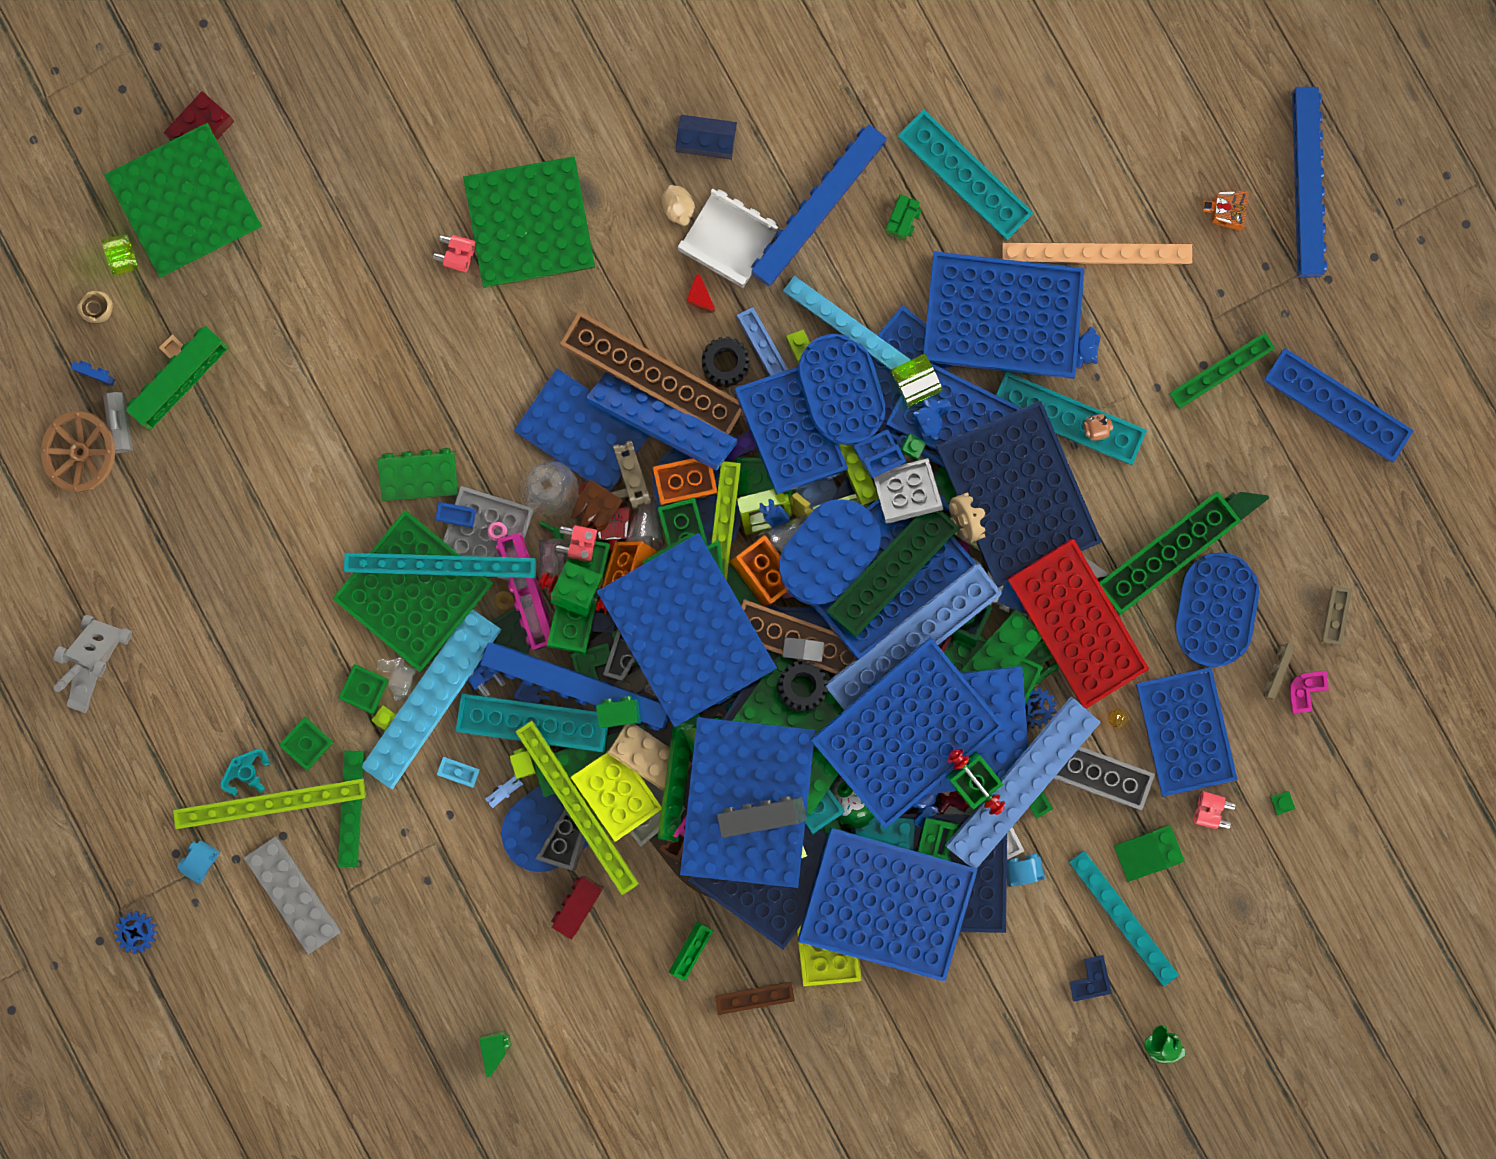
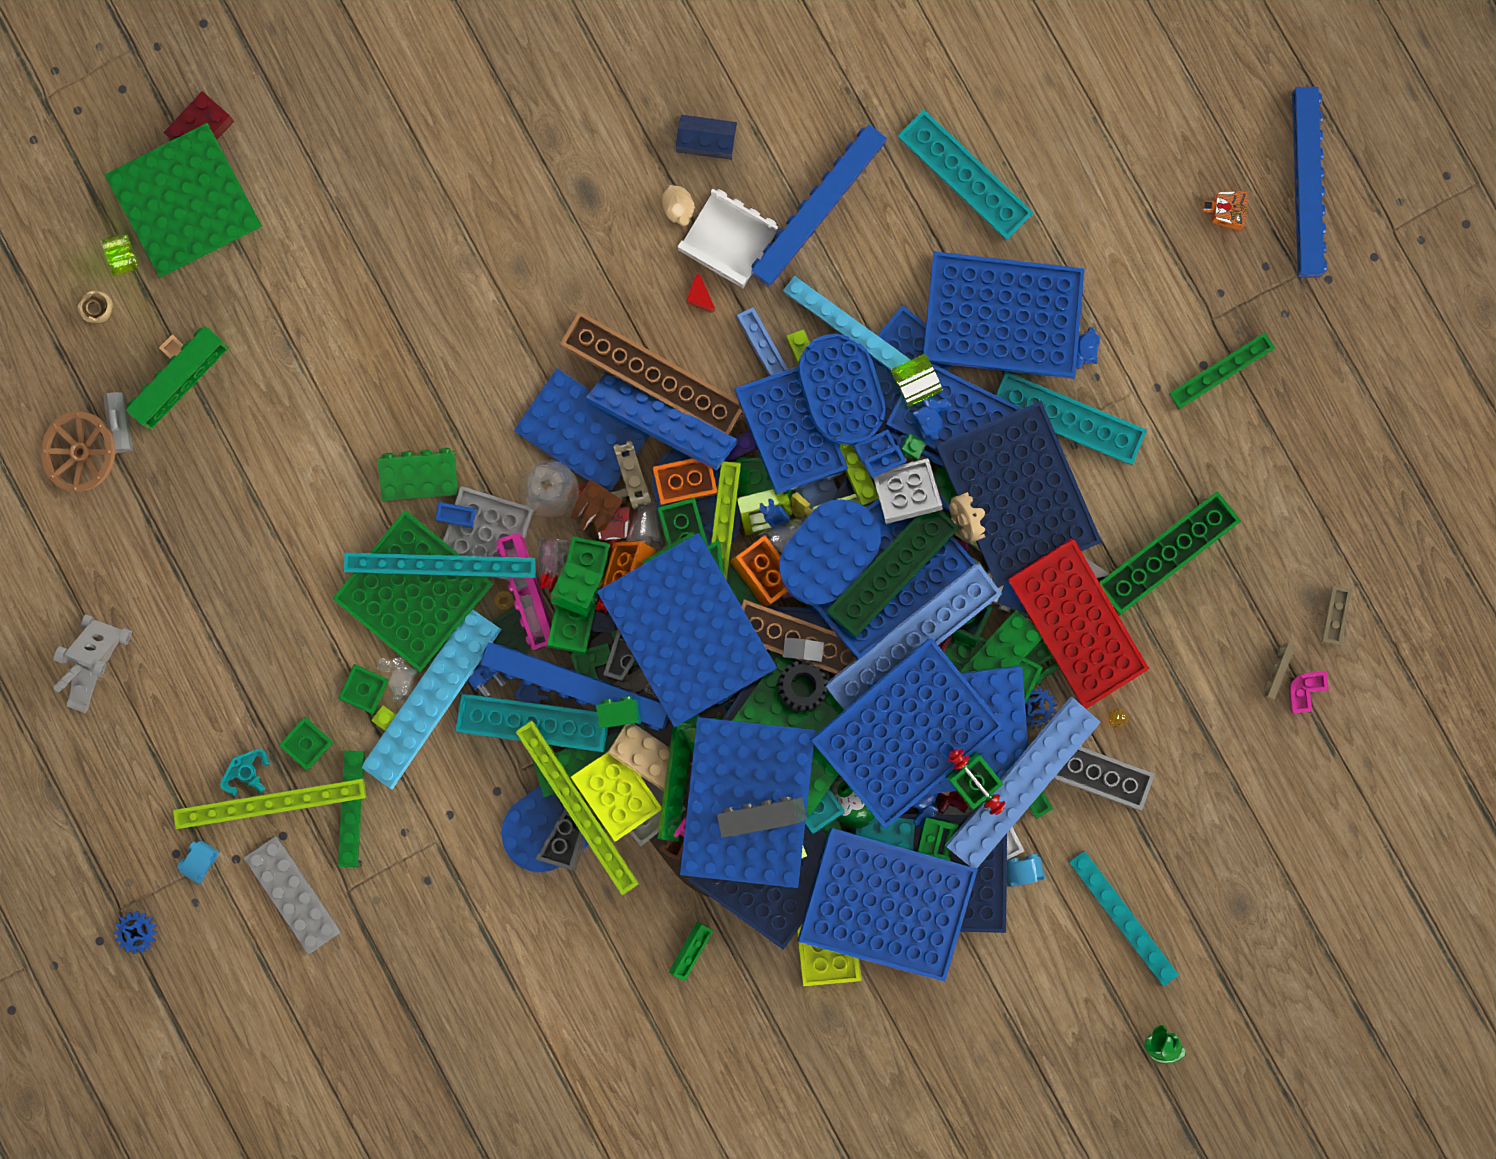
blue plate [71,360,116,386] -> none
coral piece [433,235,476,272] -> none
medium azure plate [437,757,480,788] -> none
green plate [463,156,595,288] -> none
green slope [479,1030,512,1078] -> none
light blue pin [485,775,523,808] -> none
bright pink plate [488,522,507,541] -> none
lime brick [510,748,536,779] -> none
green hand [540,521,565,541] -> none
dark red brick [551,876,604,940] -> none
coral piece [556,525,597,563] -> none
black tyre [702,336,749,387] -> none
reddish brown plate [715,982,795,1015] -> none
green brick [885,194,922,240] -> none
light nougat plate [1002,243,1192,264] -> none
dark blue plate [1069,955,1112,1002] -> none
nougat head [1083,414,1113,441] -> none
green slope [1113,825,1185,882] -> none
blue plate [1136,667,1238,797] -> none
blue plate [1175,553,1259,667] -> none
coral piece [1193,791,1236,829] -> none
dark green slope [1225,492,1269,520] -> none
blue plate [1263,348,1414,463] -> none
green plate [1270,791,1296,815] -> none

